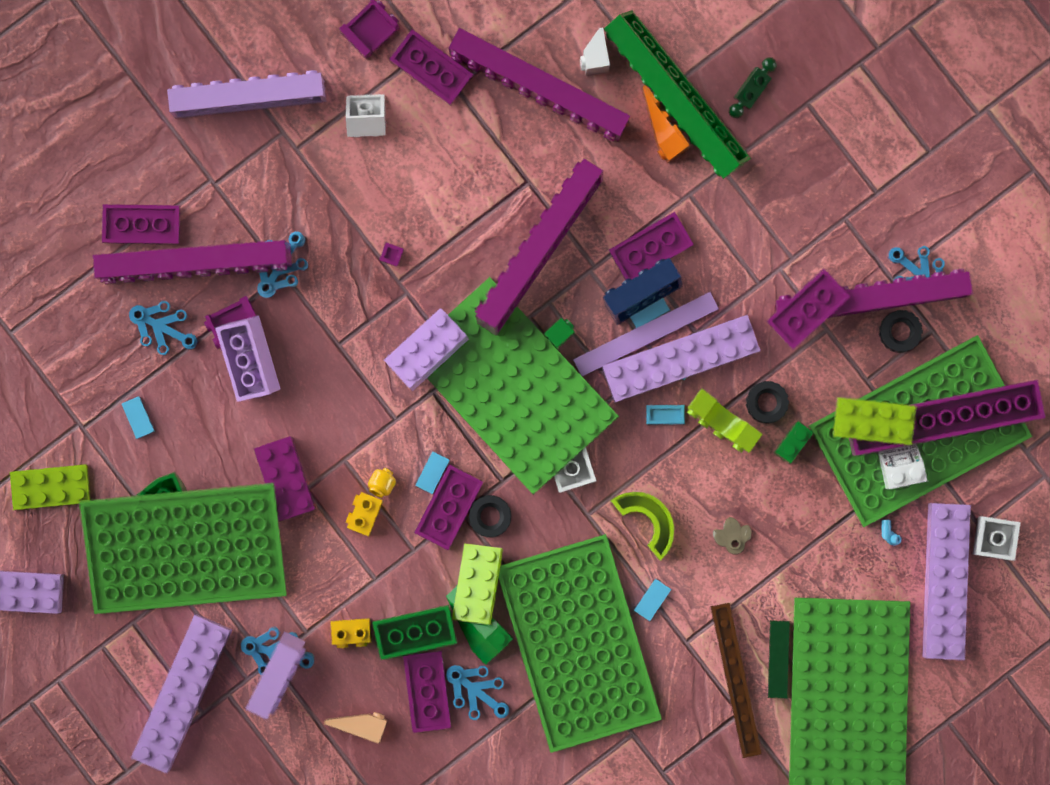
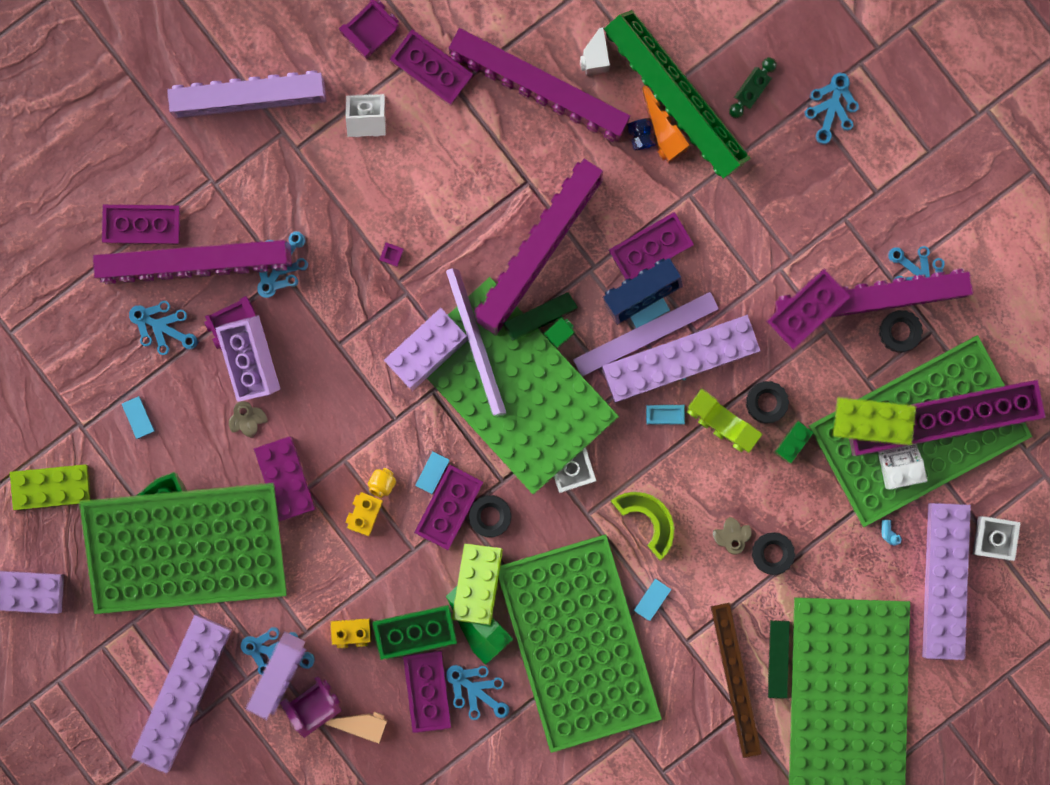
none -> dark tan plate [229,401,267,438]
none -> magenta panel [280,676,342,738]
none -> lavender tile [446,268,507,416]
none -> dark green tile [503,292,578,341]
none -> clear blue wheel [627,118,657,151]
none -> black tyre [752,532,795,575]
none -> dark azure plant [805,73,859,144]

